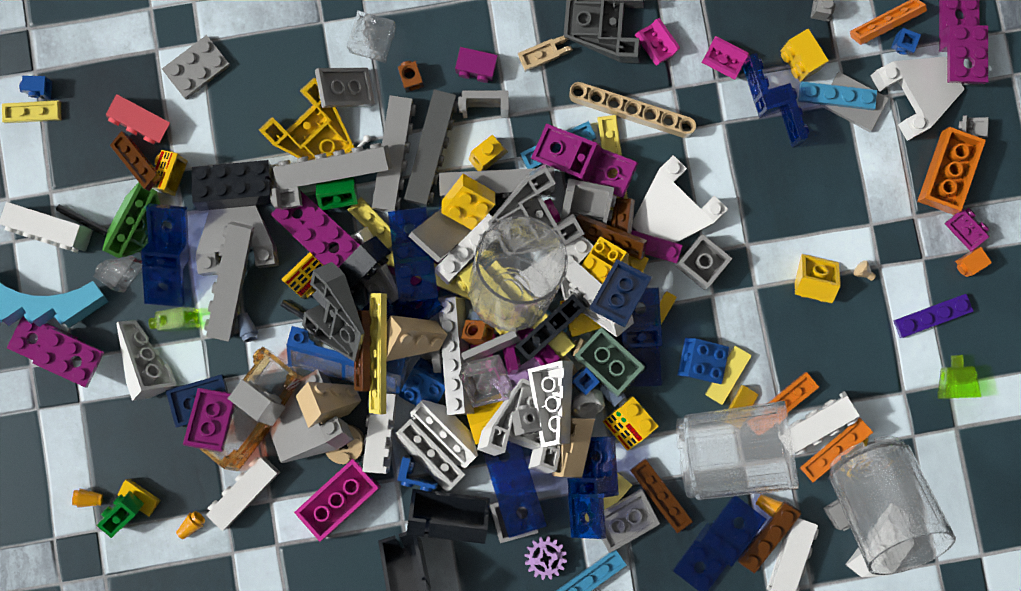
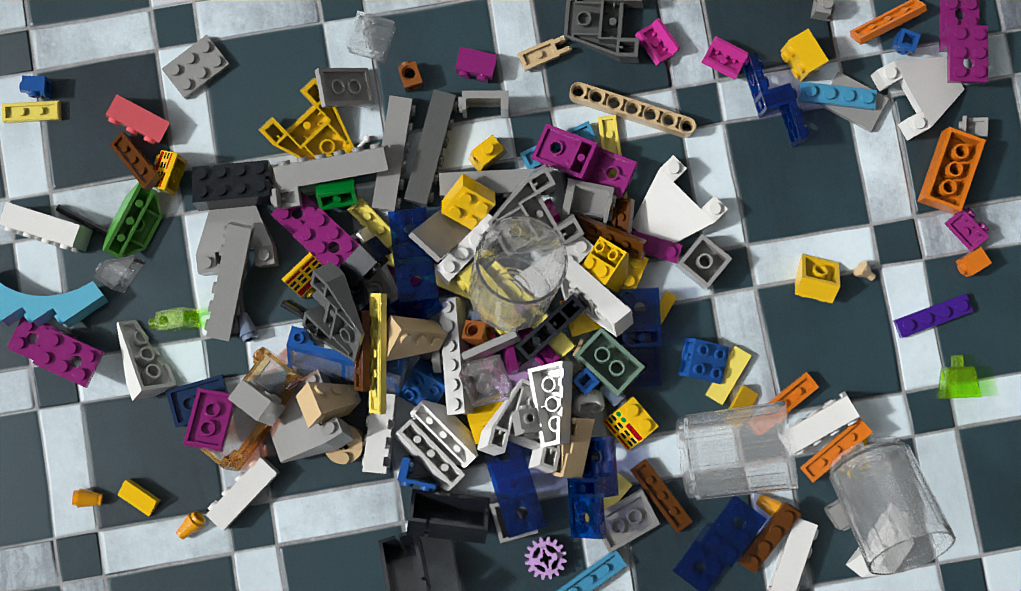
green brick [96,491,144,538] -> none
clear blue bracket [141,204,189,307] -> none
dark pink slope [294,459,381,542] -> none
dark blue plate [589,259,652,328] -> none

